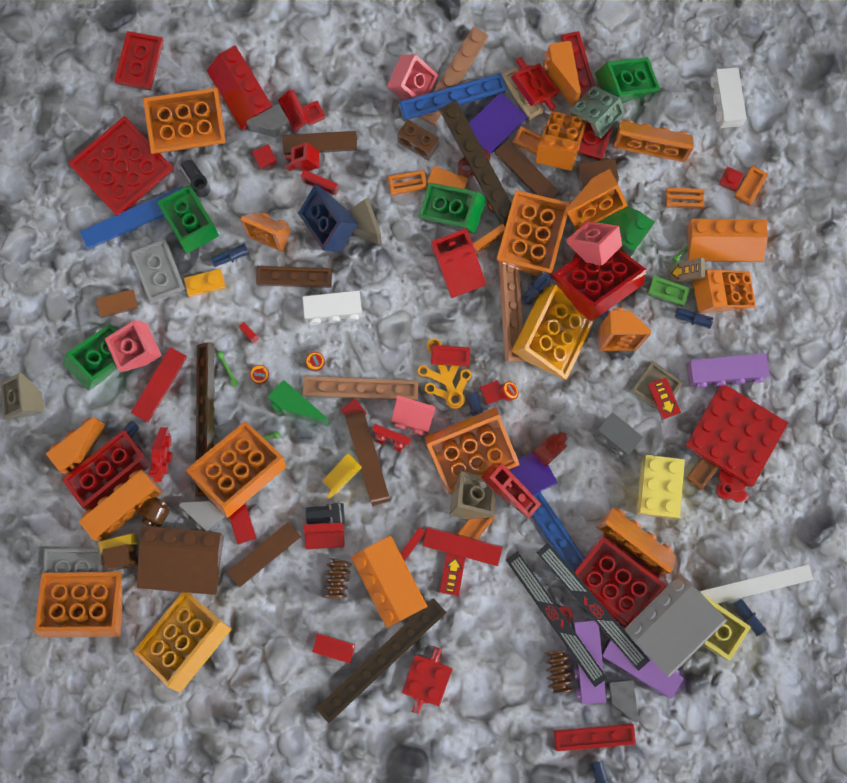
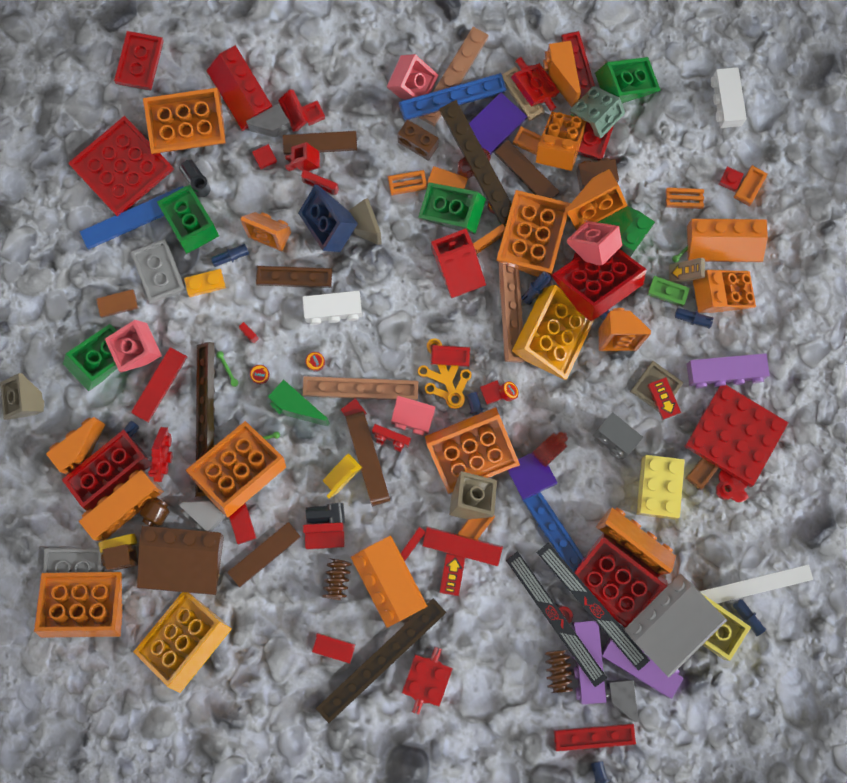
red slope [481,463,541,518] -> none
orange slope [613,120,694,163] -> none

